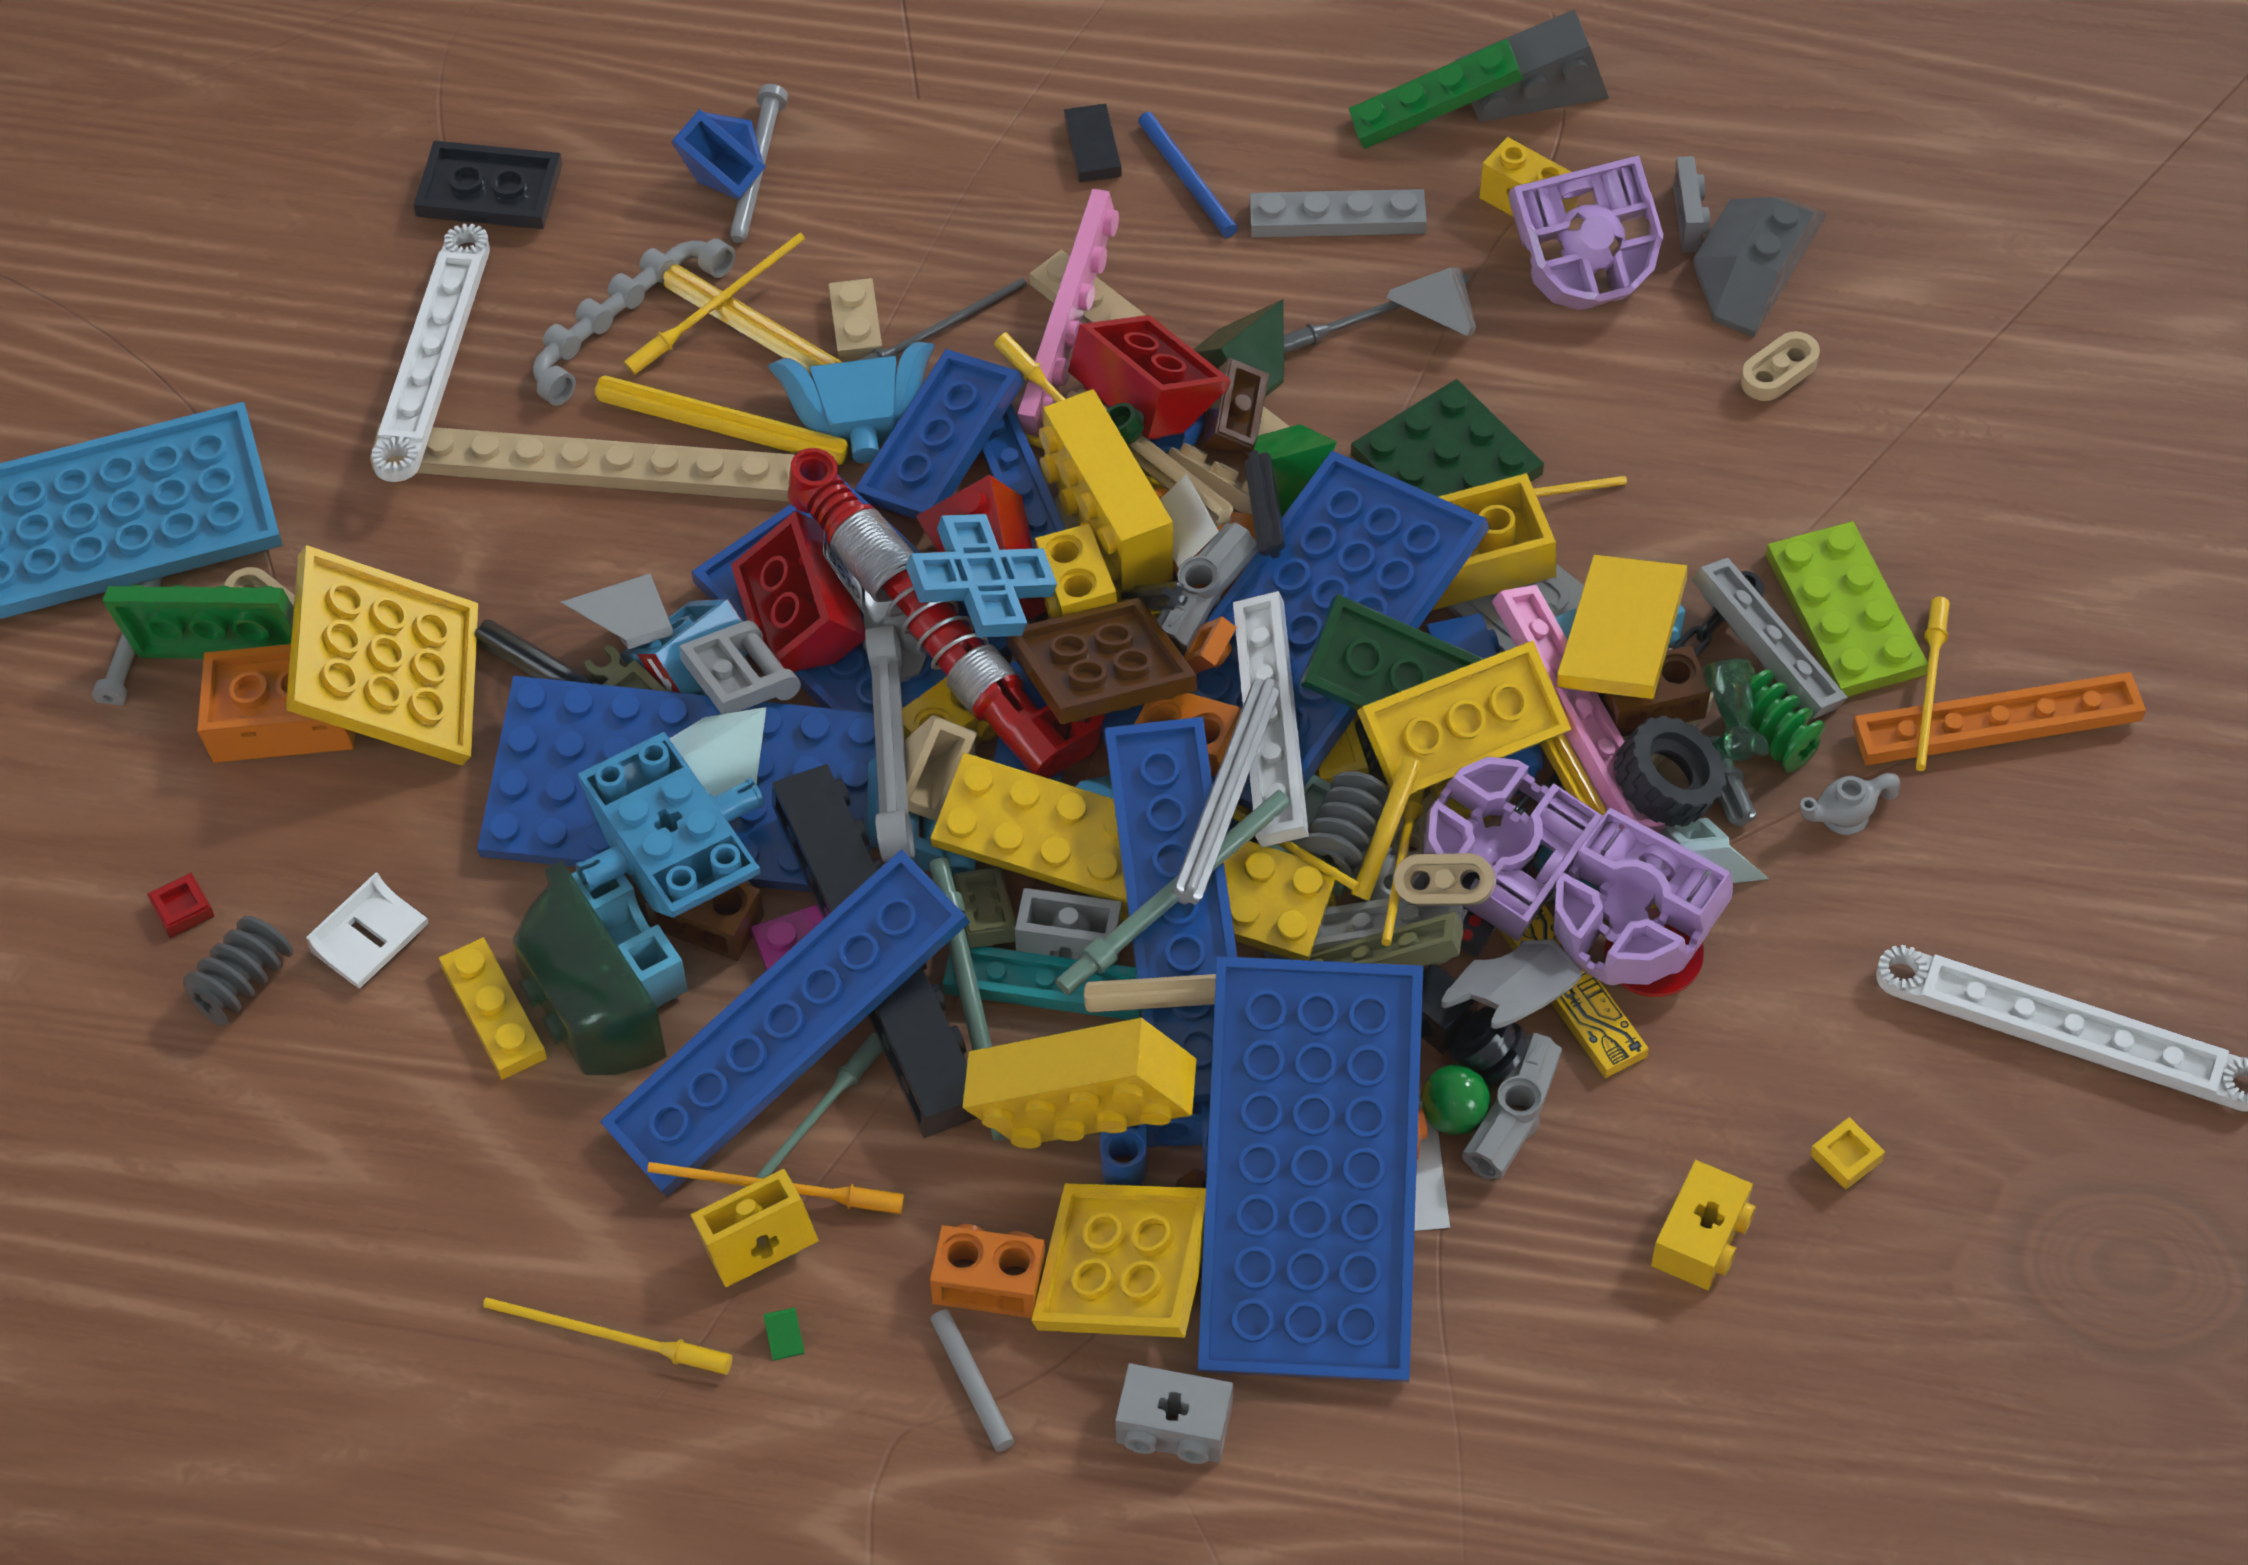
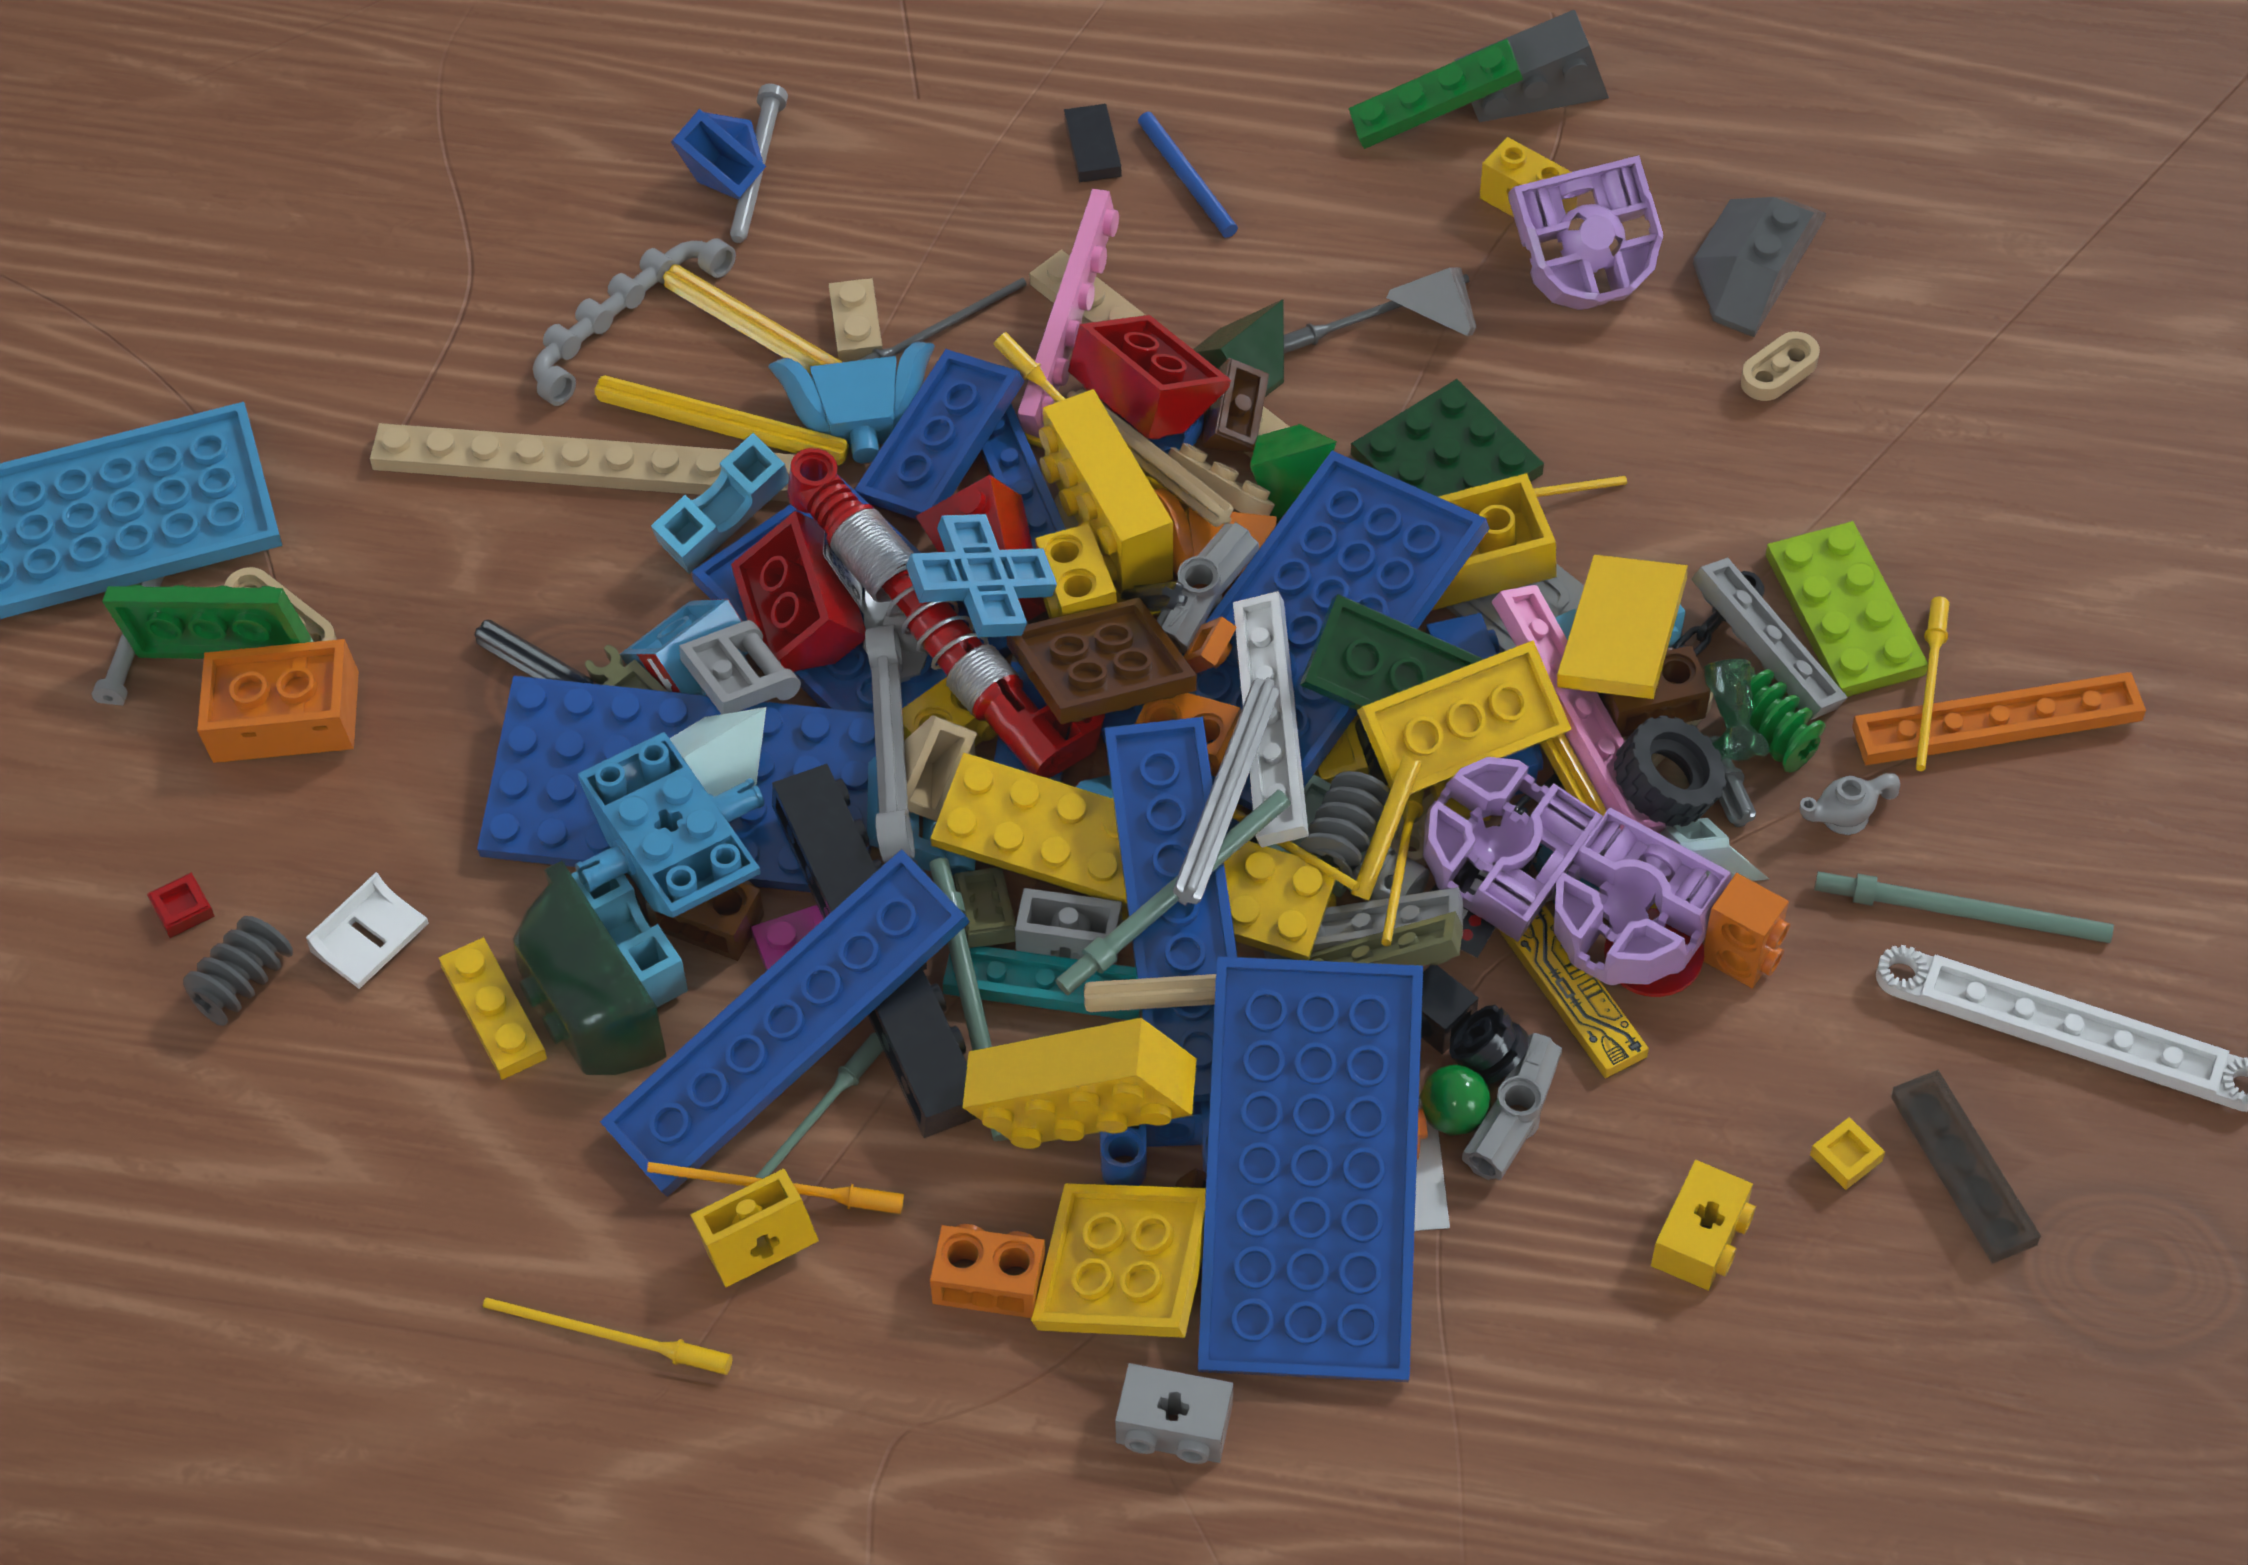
yellow plate [286,545,478,766] -> none
white plate [371,224,490,482] -> none
black plate [414,141,563,229] -> none
light grey slope [561,574,674,649] -> none
yellow piece [623,232,805,376] -> none
green piece [763,1307,805,1361] -> none
light grey bar [930,1309,1015,1452] -> none
dark green plate [1107,403,1145,445] -> none
white sticker [1160,473,1219,568] -> none
black axle [1245,450,1286,559] -> none
light grey plate [1250,189,1427,237] -> none
tan plate [1394,853,1496,906] -> none
light grey shield [1441,940,1583,1029] -> none
light grey plate [1672,156,1710,252] -> none
none -> medium azure arch [651,433,789,574]
none -> orange brick [1703,873,1790,989]
none -> sand green bar [1814,871,2114,943]
none -> clear smoke plate [1891,1070,2041,1264]

